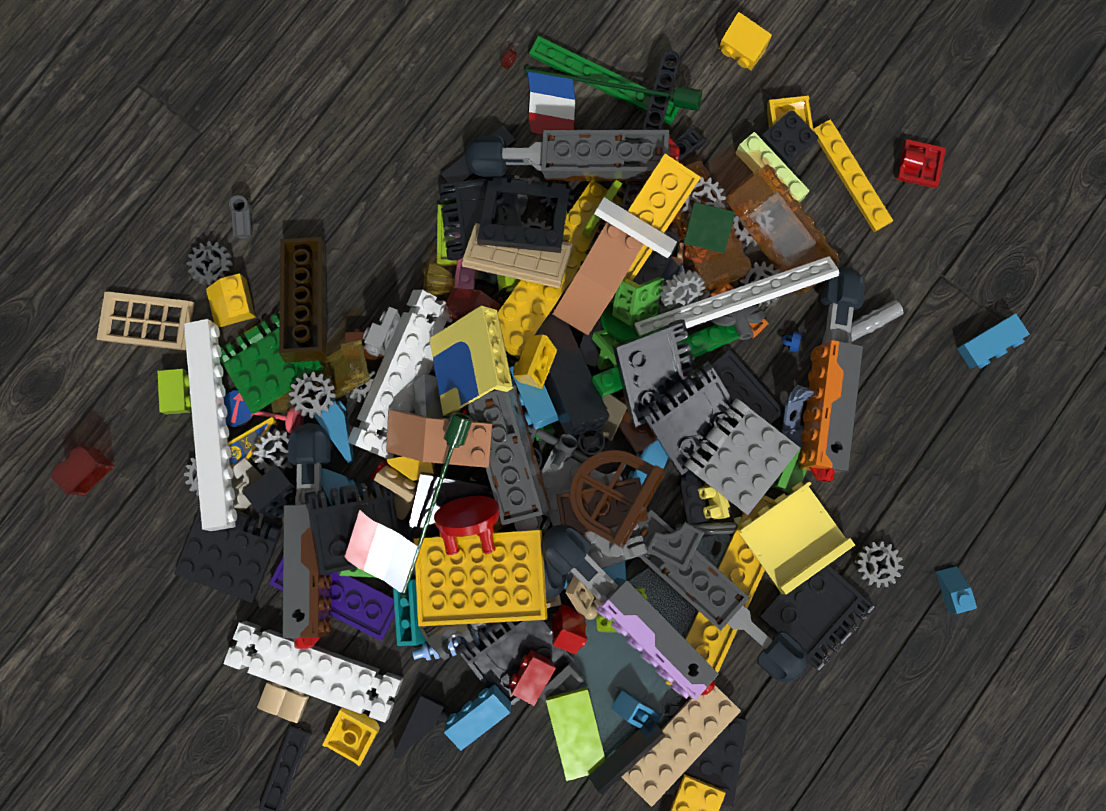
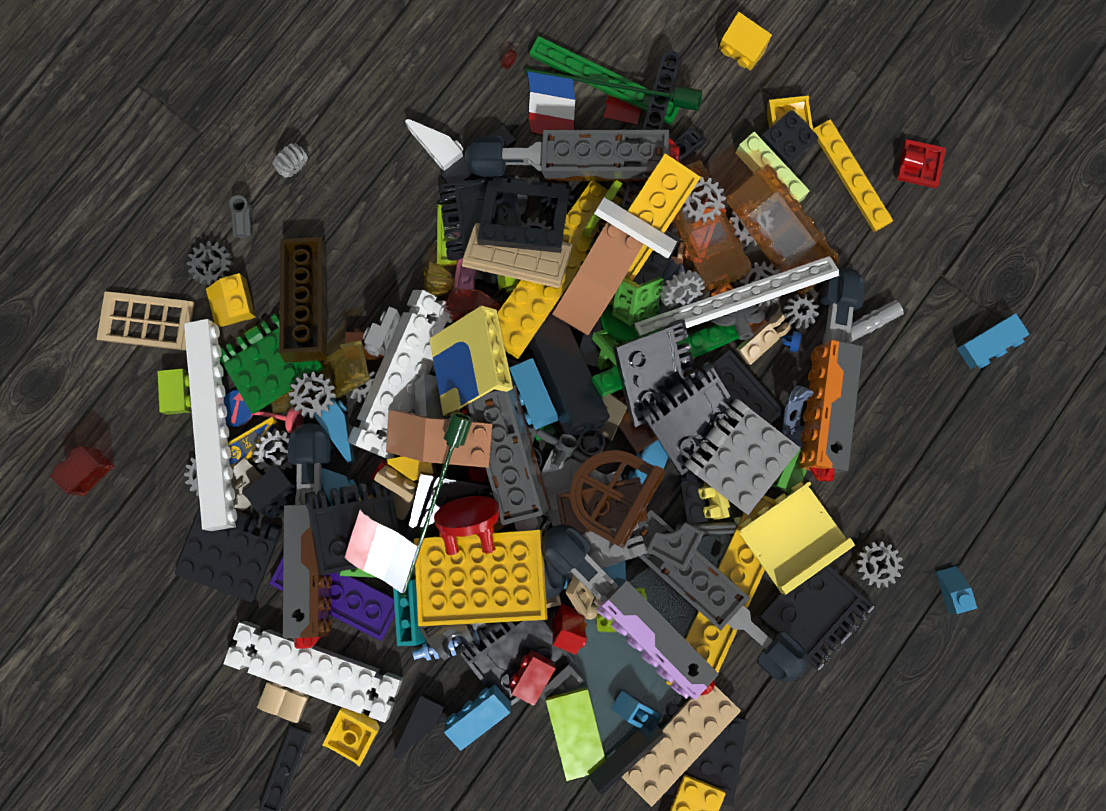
yellow slope [513,335,557,389] -> none
dark green tile [684,202,736,253] -> none
none -> light grey gear [272,143,308,178]
none -> white slope [405,119,463,171]
none -> red tile [468,466,488,482]
none -> red piece [604,95,642,125]
none -> tan hinge [737,313,791,365]
none -> light grey gear [783,294,819,329]

